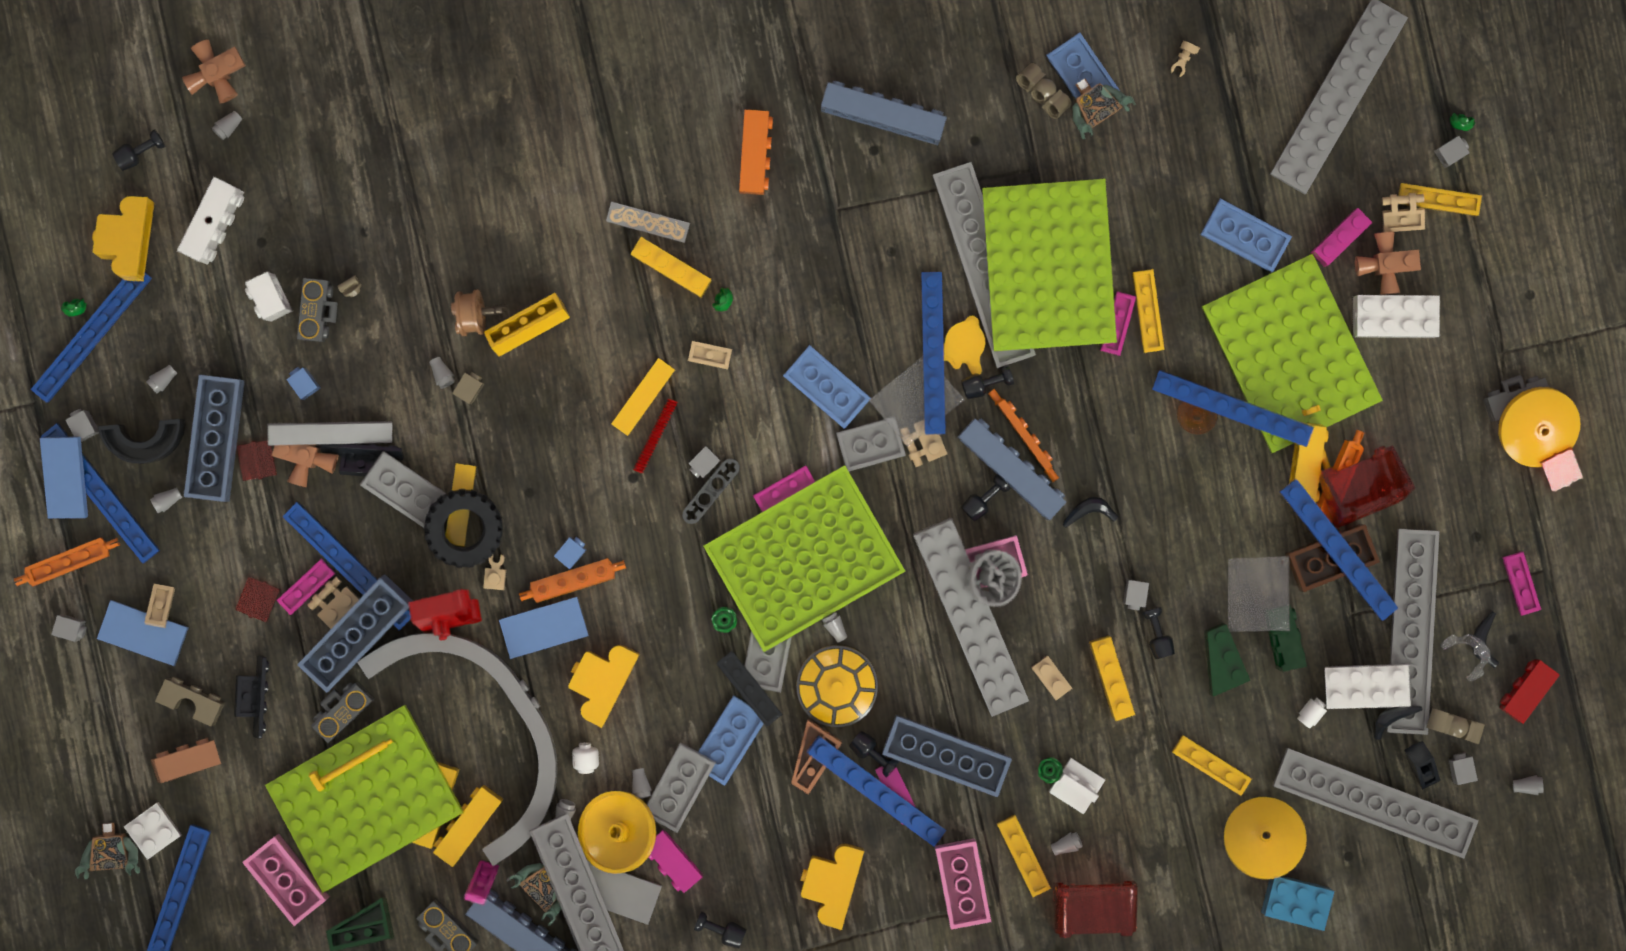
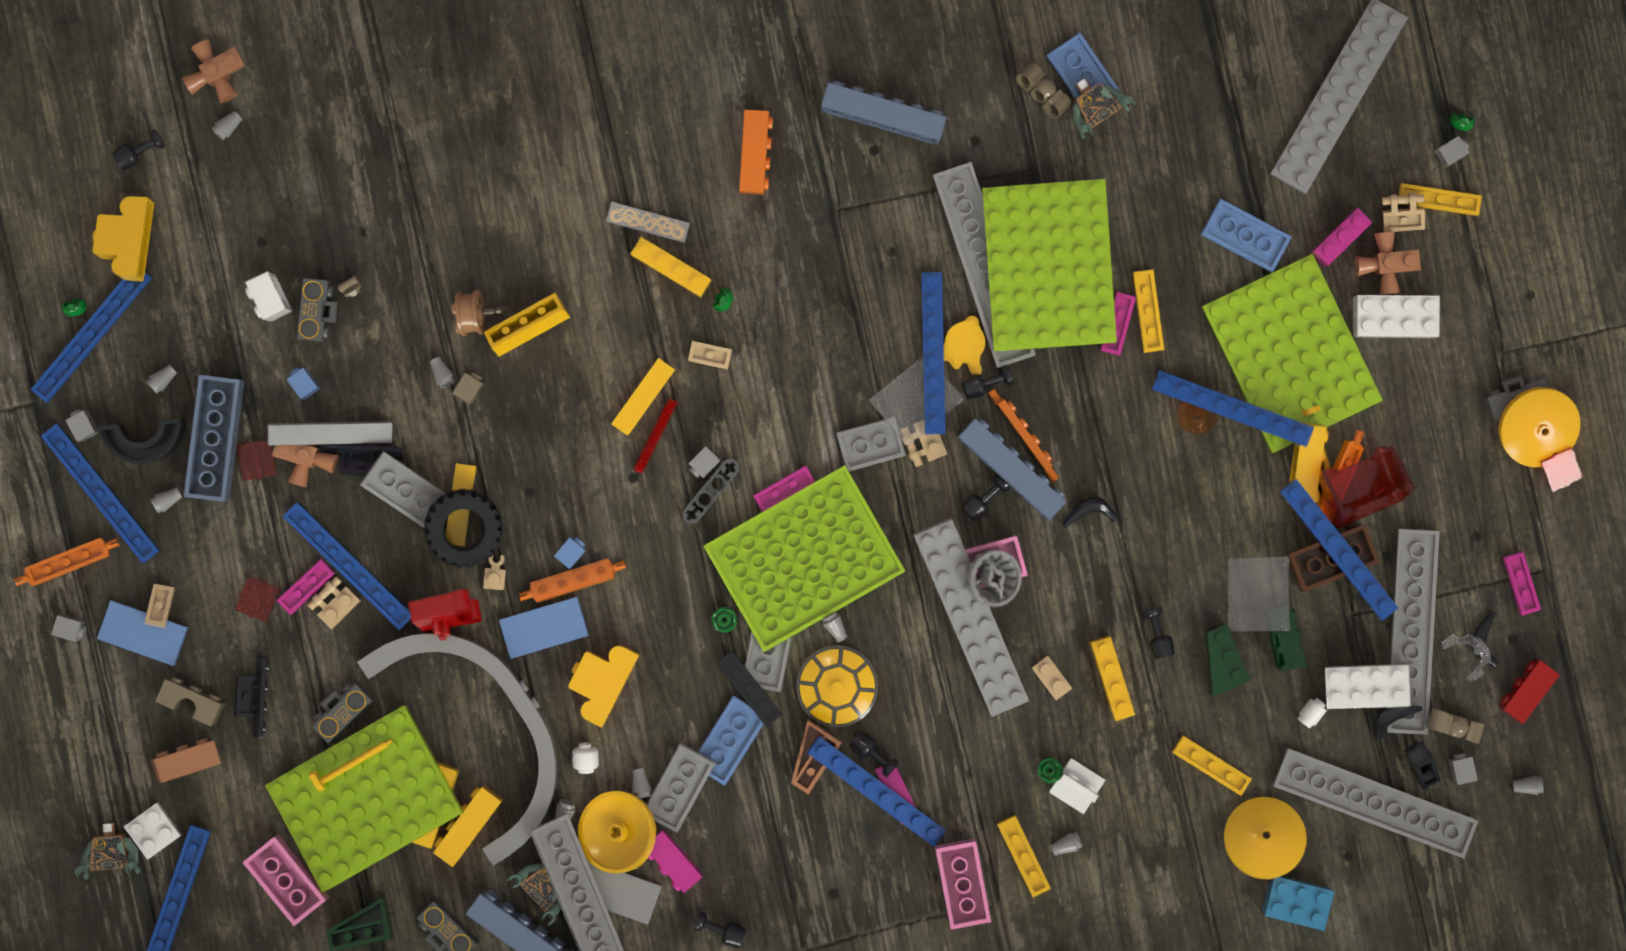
medium blue tile [40,436,88,519] -> none
white brick [177,177,244,265] -> none
sand blue brick [297,574,413,693] -> none
dark pink tile [465,860,499,905] -> none
medium blue tile [783,345,871,429] -> none
yellow brick [800,844,864,930] -> none
sand blue brick [882,714,1012,797] -> none
clear red windscreen [1053,881,1138,938] -> none
light grey brick [1123,579,1149,610] -> none
tan piece [1171,40,1200,77] -> none

